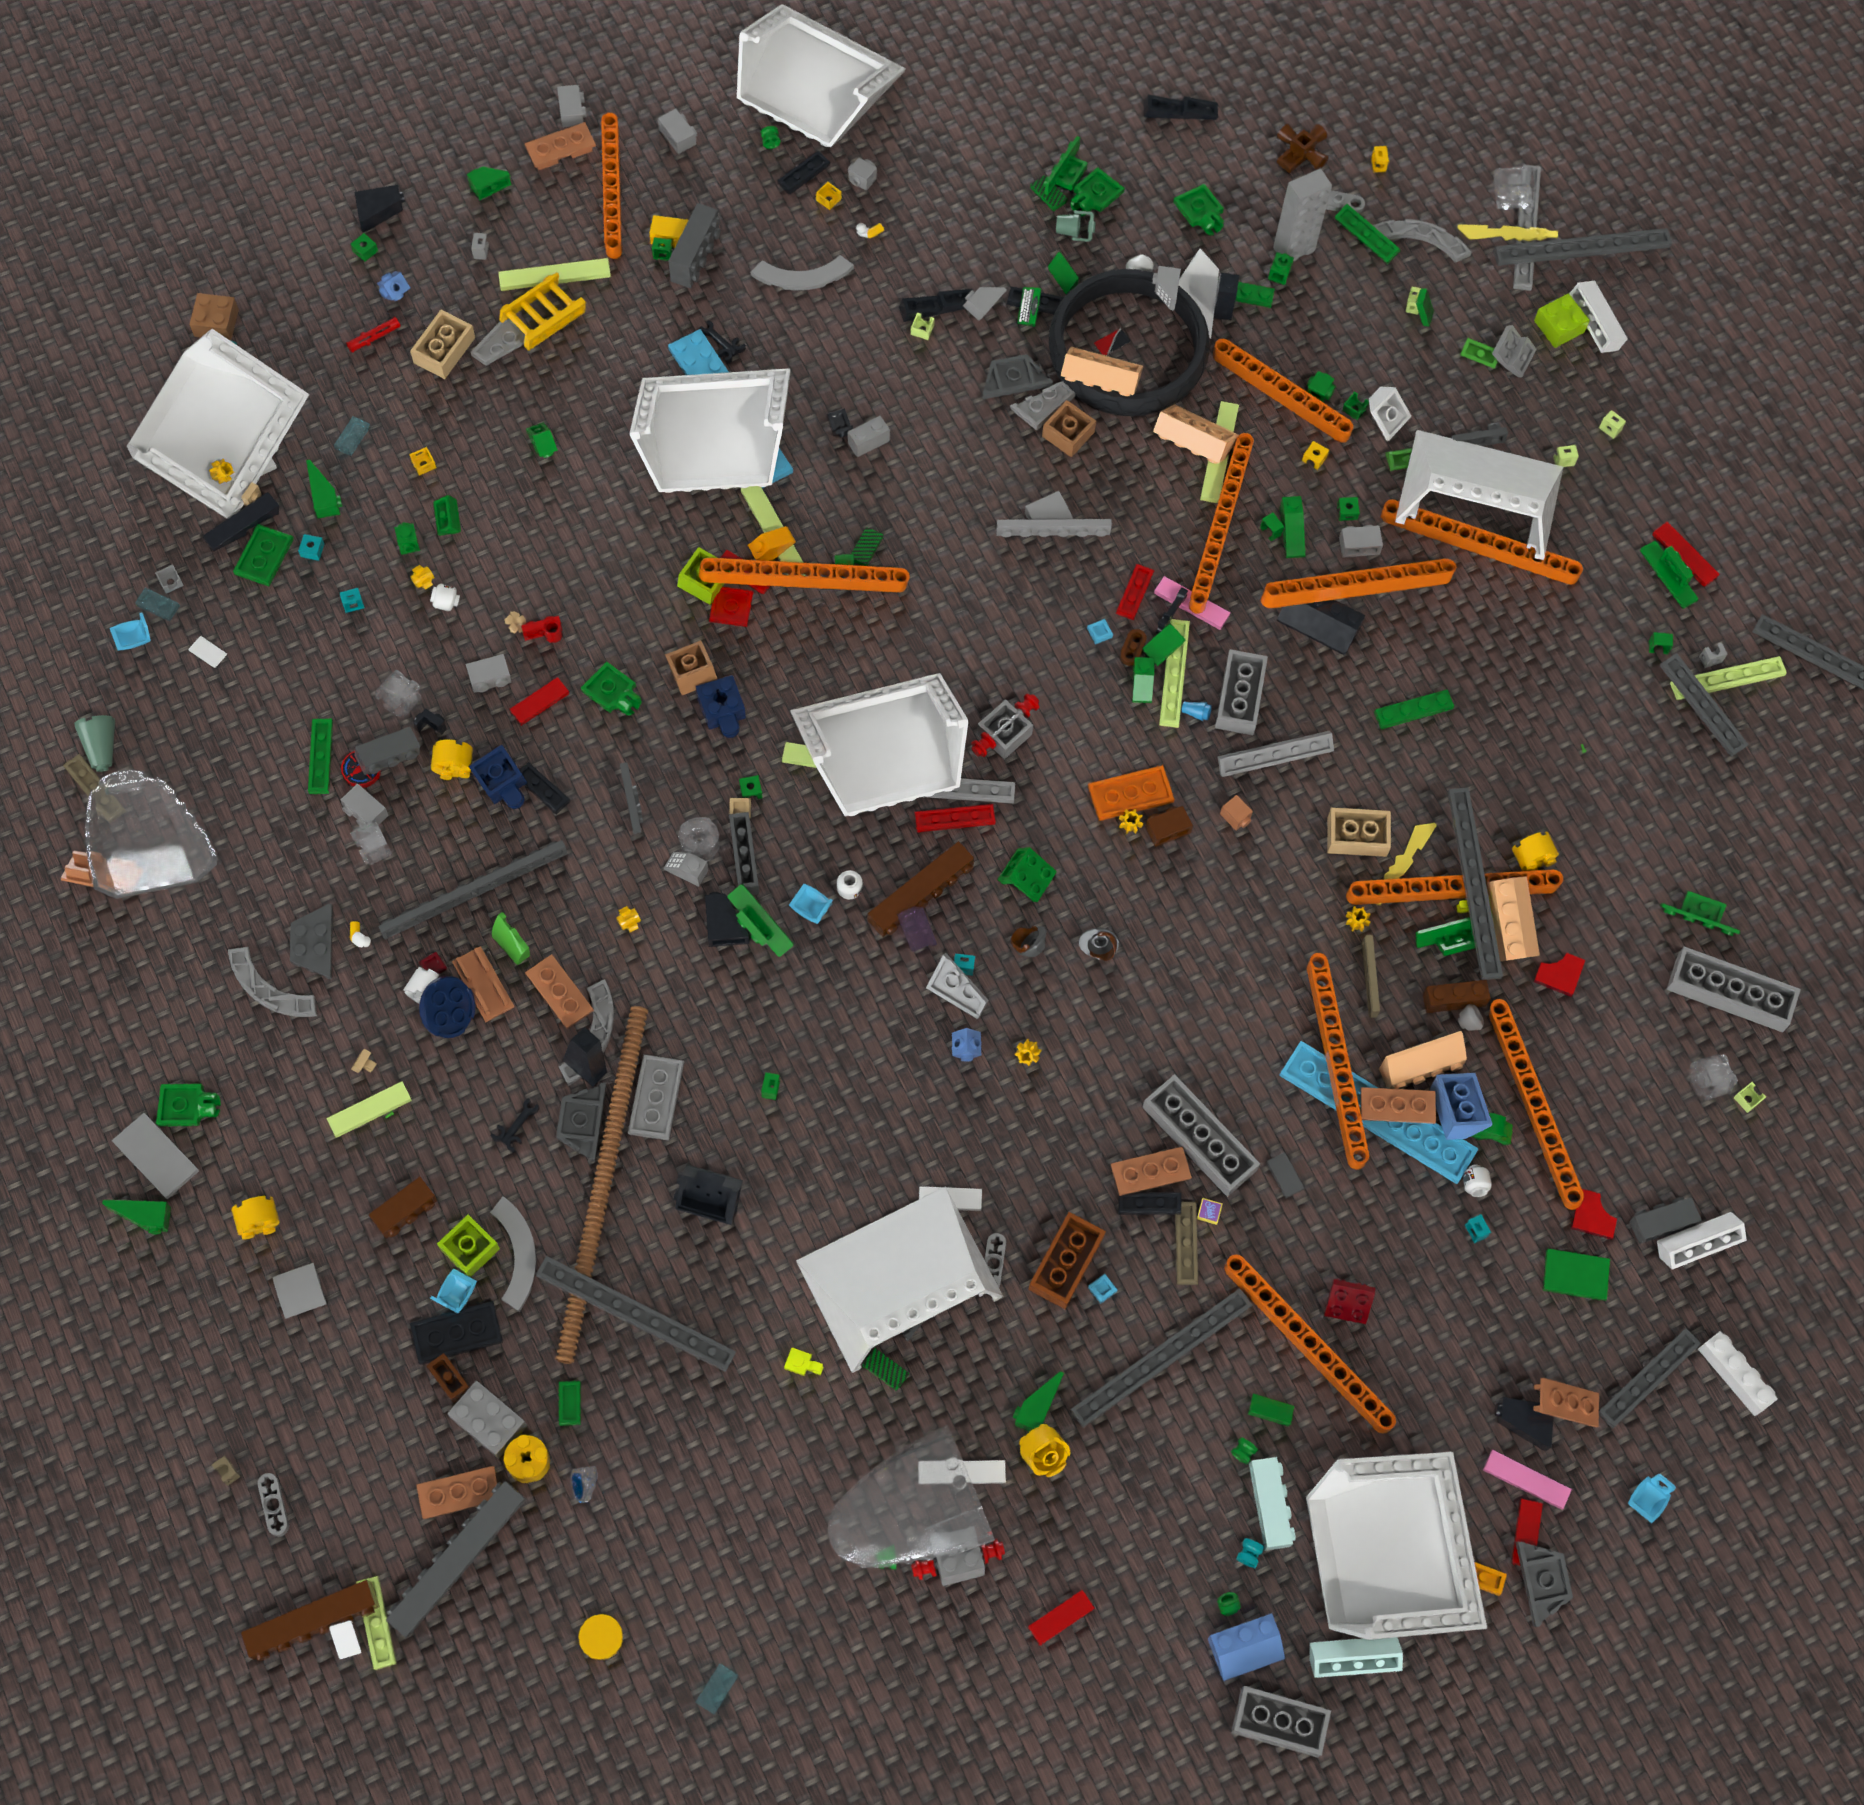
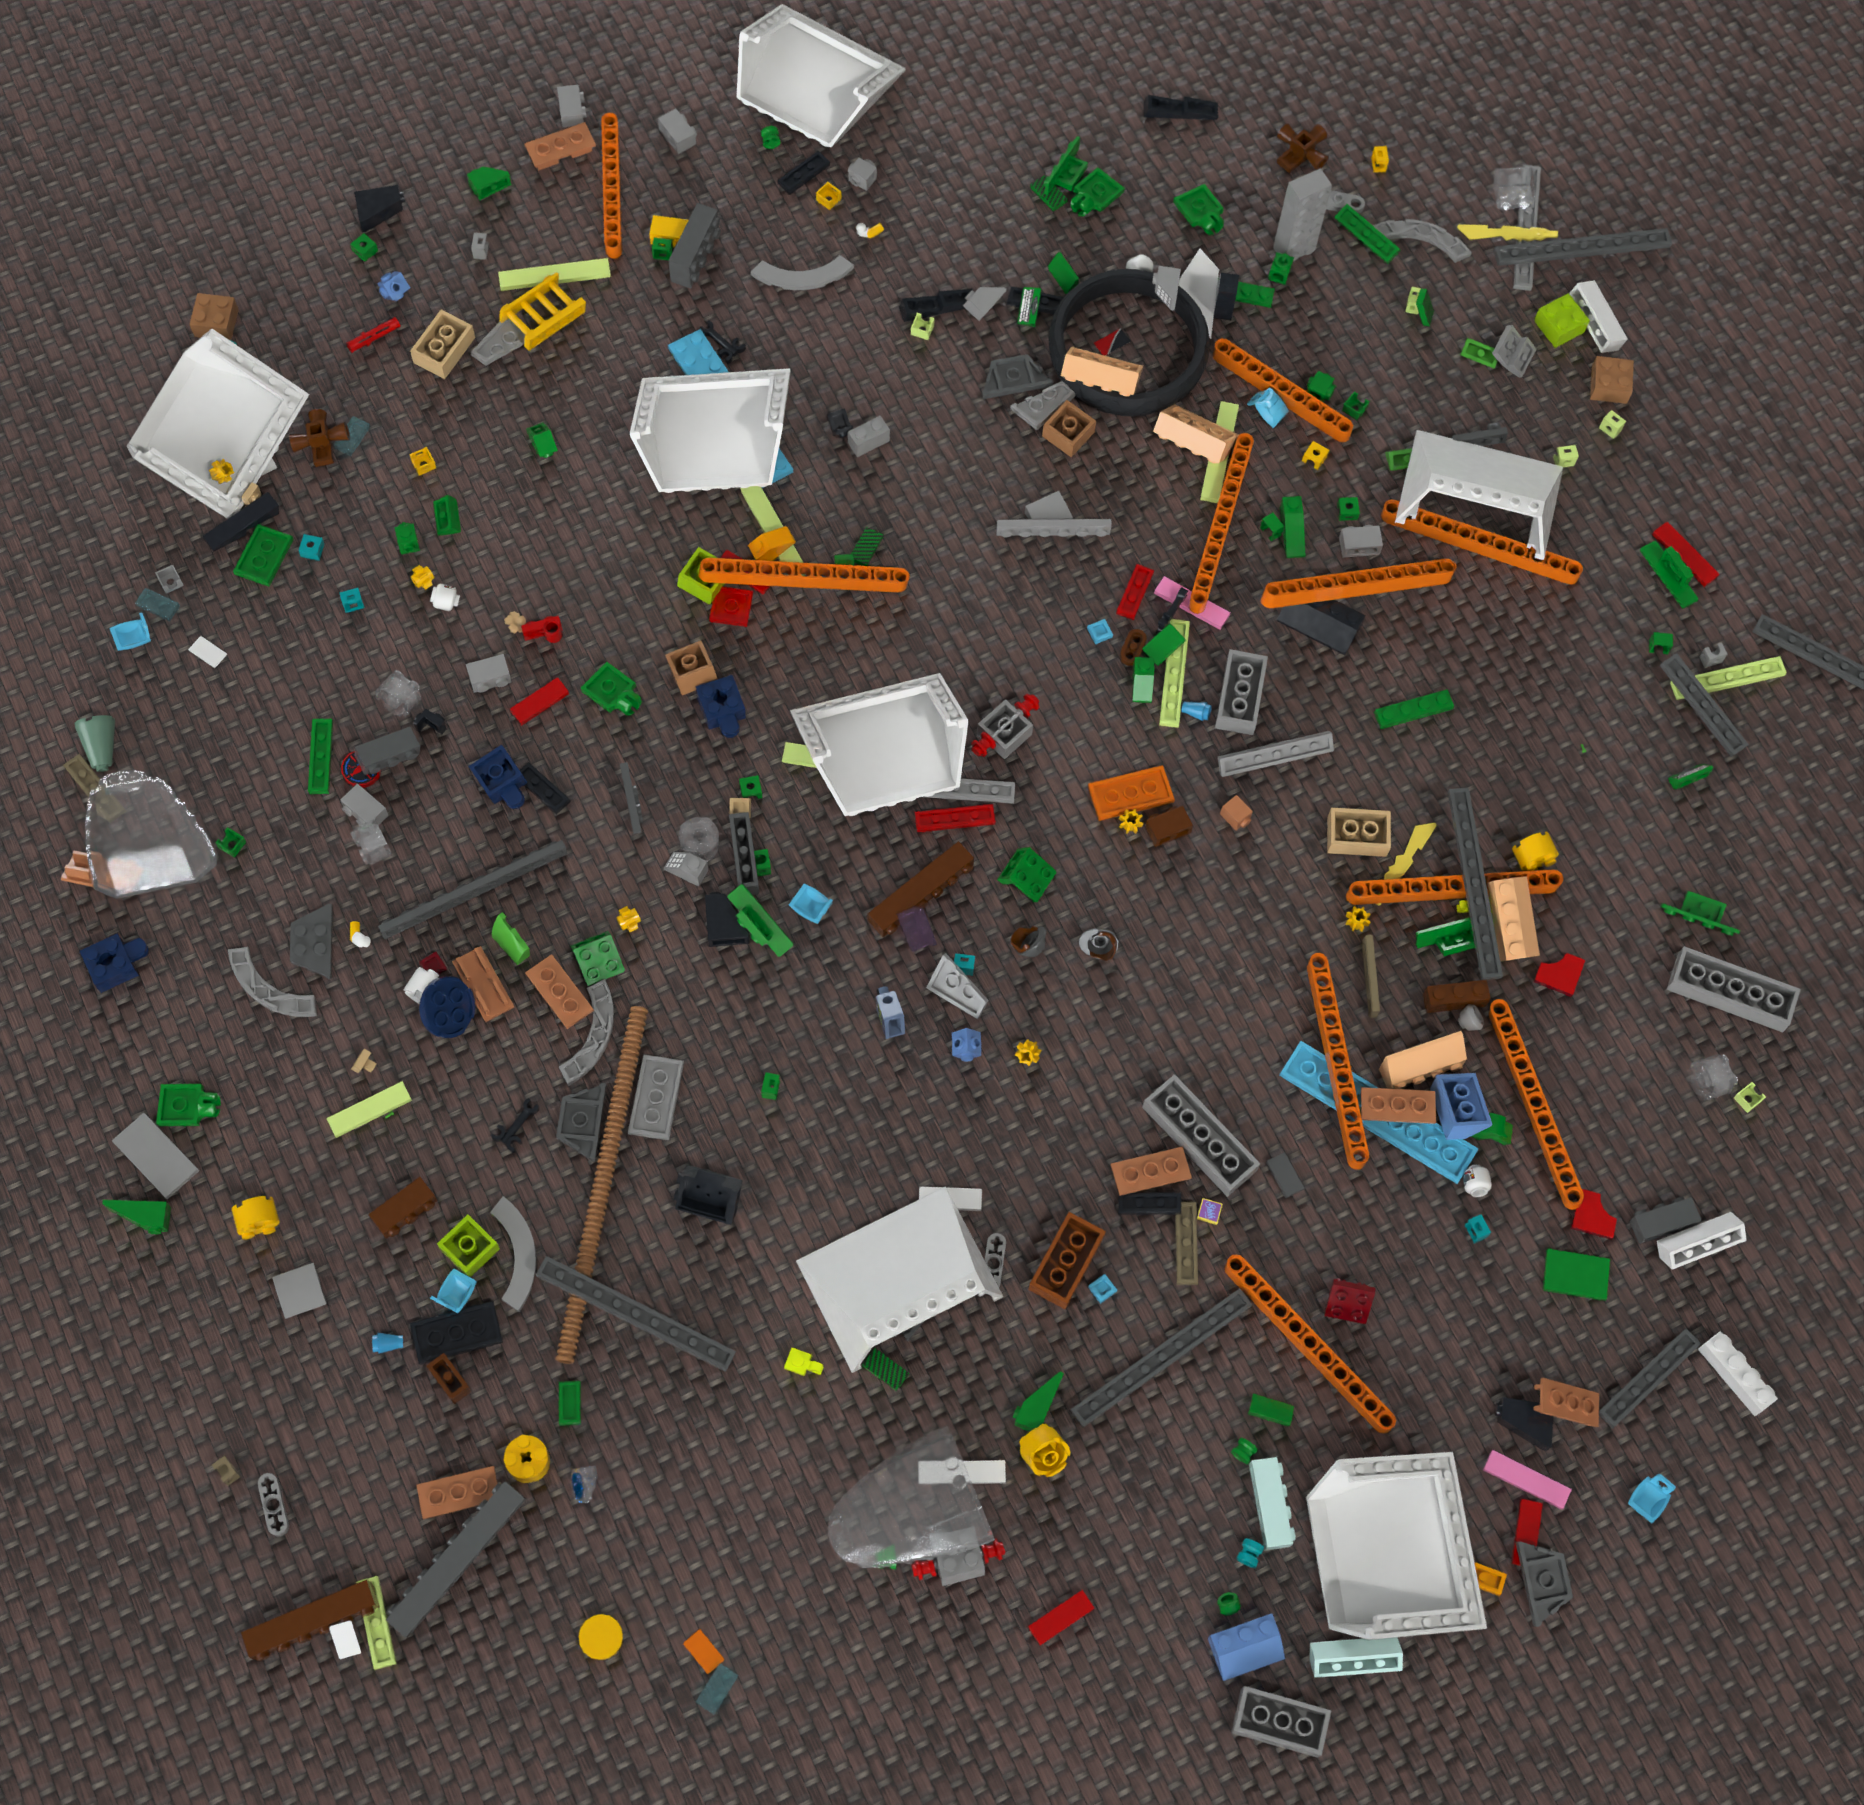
green slope [306,460,343,519] -> none
yellow brick [431,740,473,780] -> none
light grey brick [447,1380,527,1459] -> none
black slope [563,1027,607,1087] -> none
white head [837,870,863,900] -> none
sand green piece [1056,210,1096,242] -> none
white slope [1369,387,1412,441] -> none
none -> dark blue brick [79,933,149,993]
none -> green piece [216,827,246,858]
none -> reddish brown brick [289,409,350,467]
none -> dark azure cone [372,1333,403,1354]
none -> green bracket [570,931,625,986]
none -> orange sticker [683,1629,724,1674]
none -> green piece [754,849,771,877]
none -> sand blue torso [875,986,905,1039]
none -> medium azure piece [1247,387,1289,428]
none -> medium nougat brick [1590,356,1634,404]
none -> green slope [1668,764,1713,790]

